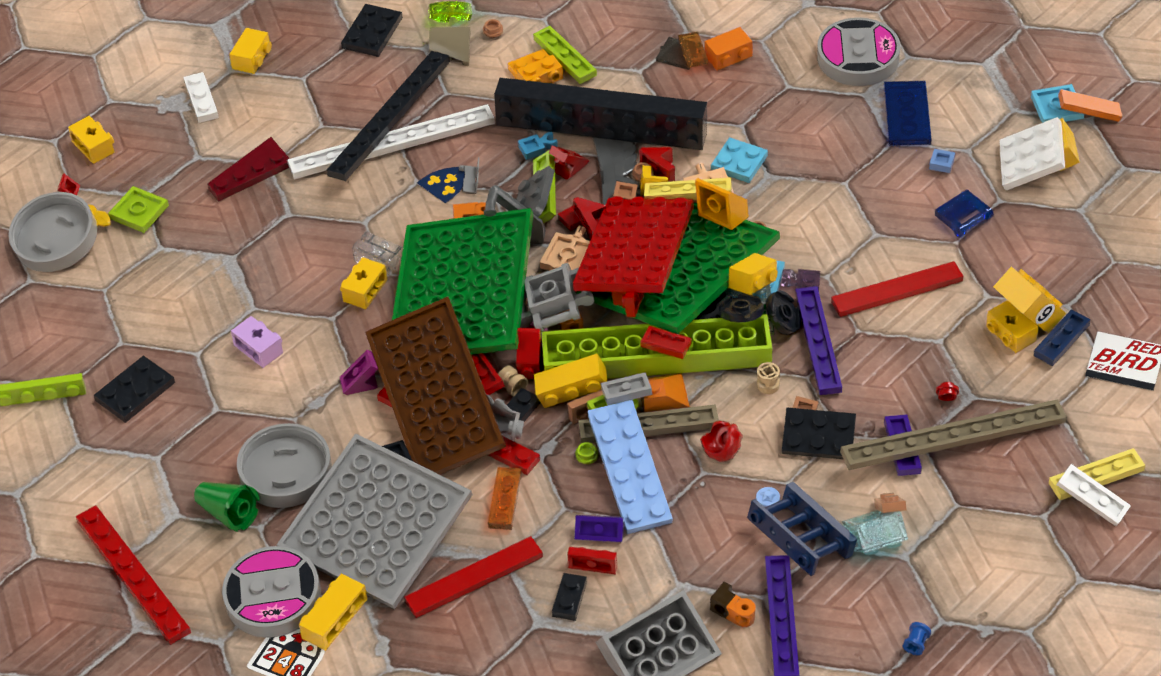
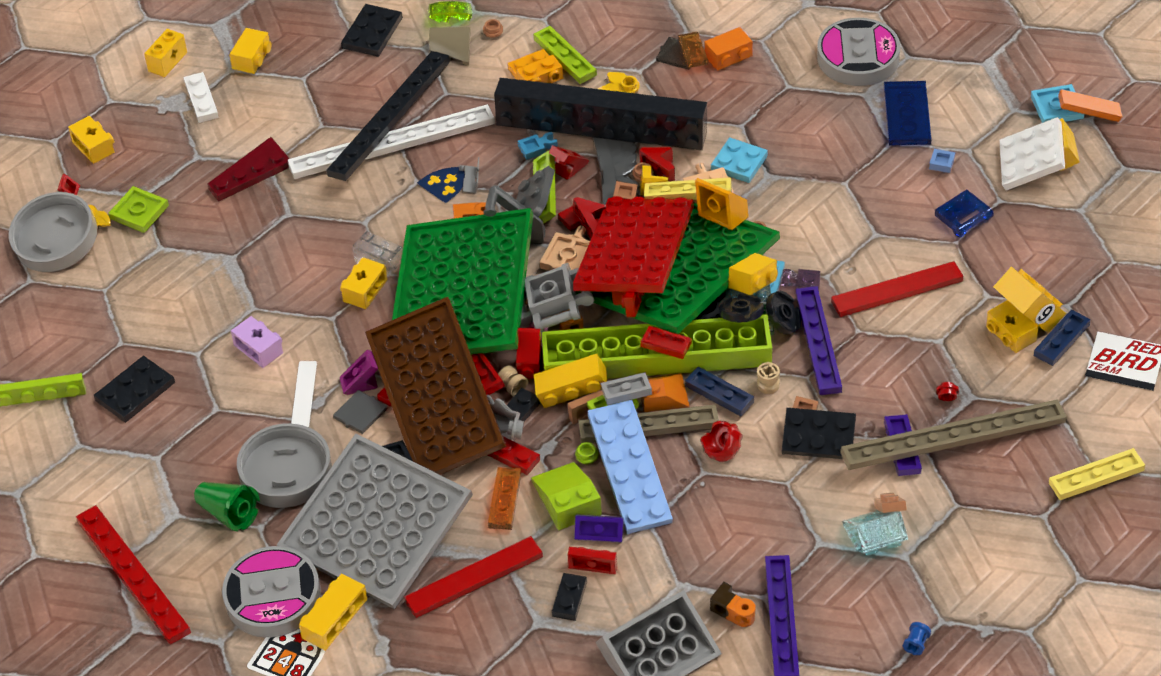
dark blue fence [747,482,857,576] -> none
light blue tile [756,487,780,507] -> none
white plate [1056,464,1131,526] -> none
none -> yellow brick [144,29,187,77]
none -> white sticker [291,361,317,427]
none -> dark grey piece [333,390,388,434]
none -> lime slope [531,462,602,531]
none -> yellow plate [598,72,640,93]
none -> dark blue plate [685,367,754,416]

